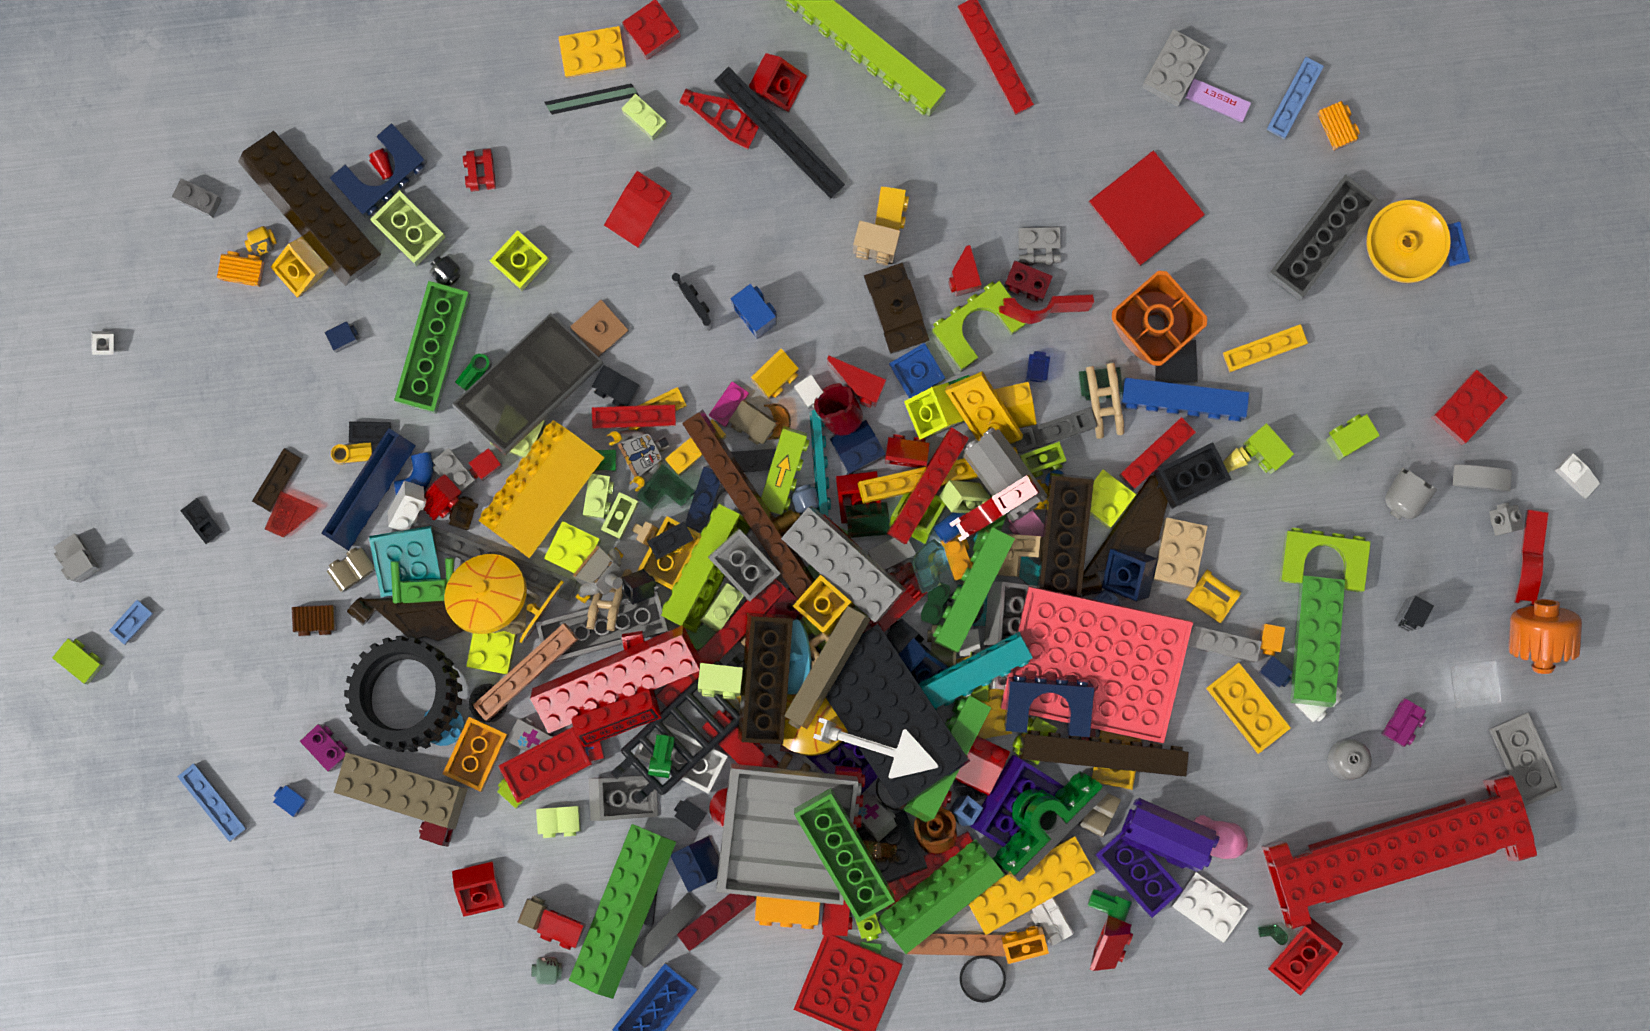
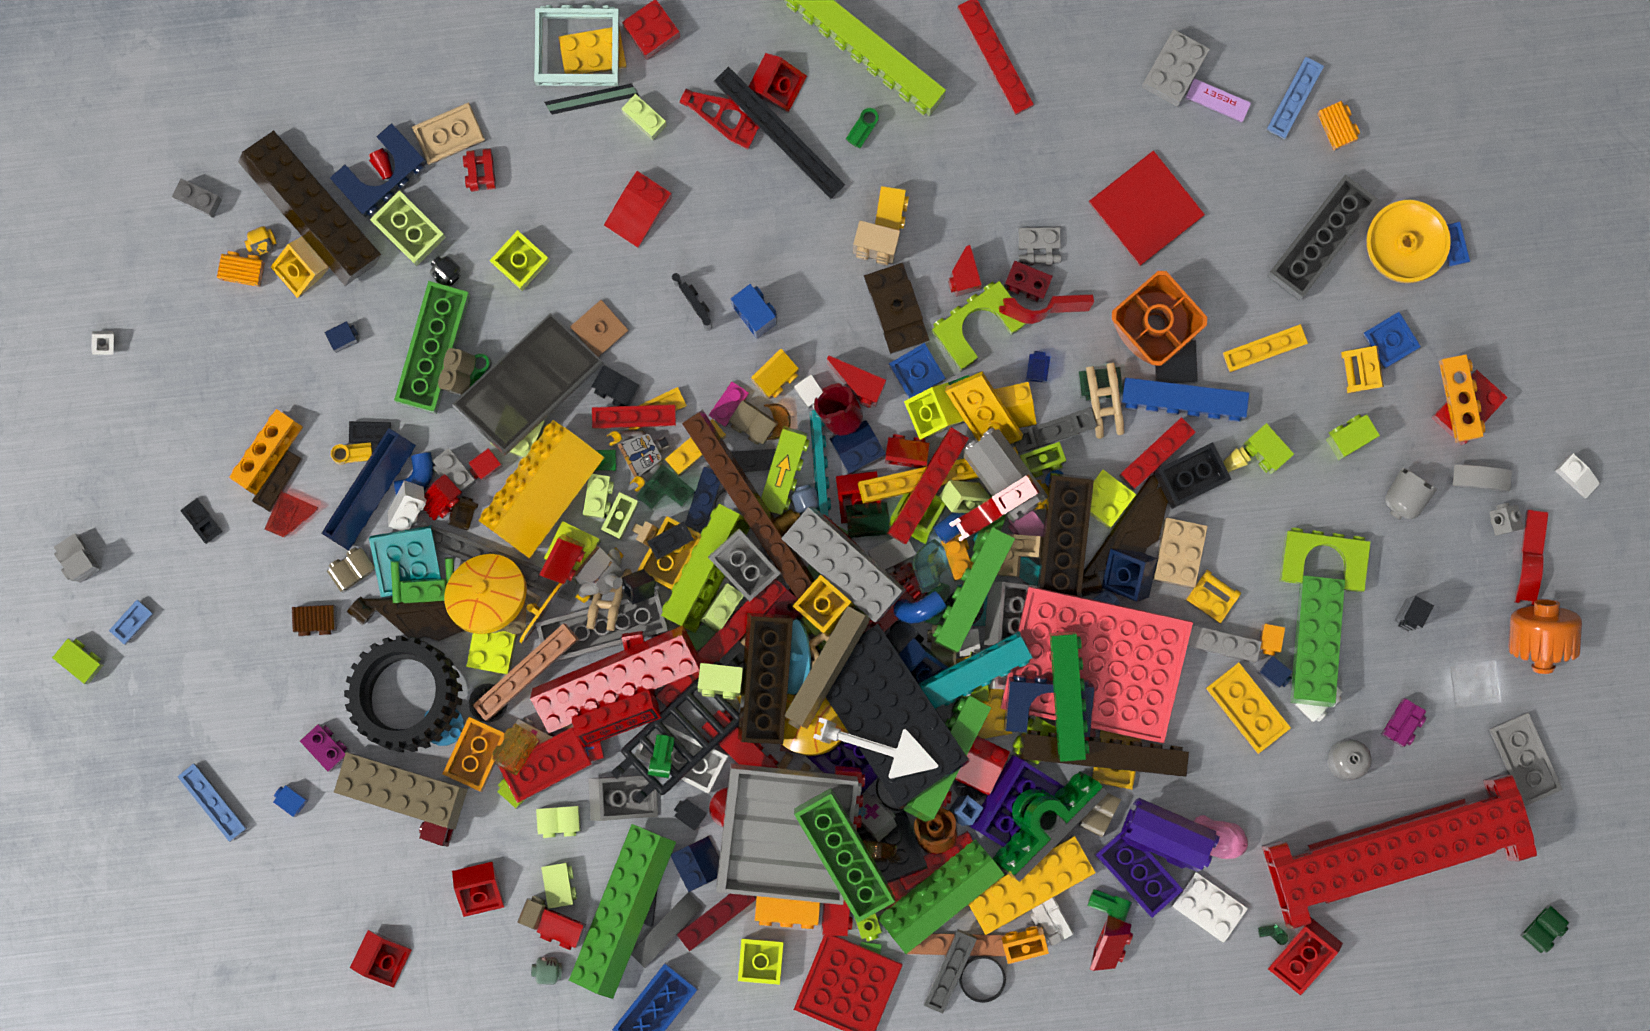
none -> light orange brick [229,409,303,495]
none -> red slope [350,930,412,988]
none -> tan tile [412,102,485,165]
none -> dark tan brick [438,348,475,395]
none -> clear yellow brick [492,724,539,776]
none -> light aqua window [534,5,620,86]
none -> red slope [539,534,586,584]
none -> yellowish green brick [541,862,577,909]
none -> neon yellow brick [738,938,784,985]
none -> green piece [845,108,879,149]
none -> blue cylinder [894,591,947,624]
none -> dark grey plate [924,929,977,1014]
none -> green brick [1049,631,1089,762]
none -> yellow plate [1341,346,1384,393]
none -> blue plate [1363,312,1421,369]
none -> light orange brick [1439,354,1485,443]
none -> dark green brick [1520,905,1570,953]

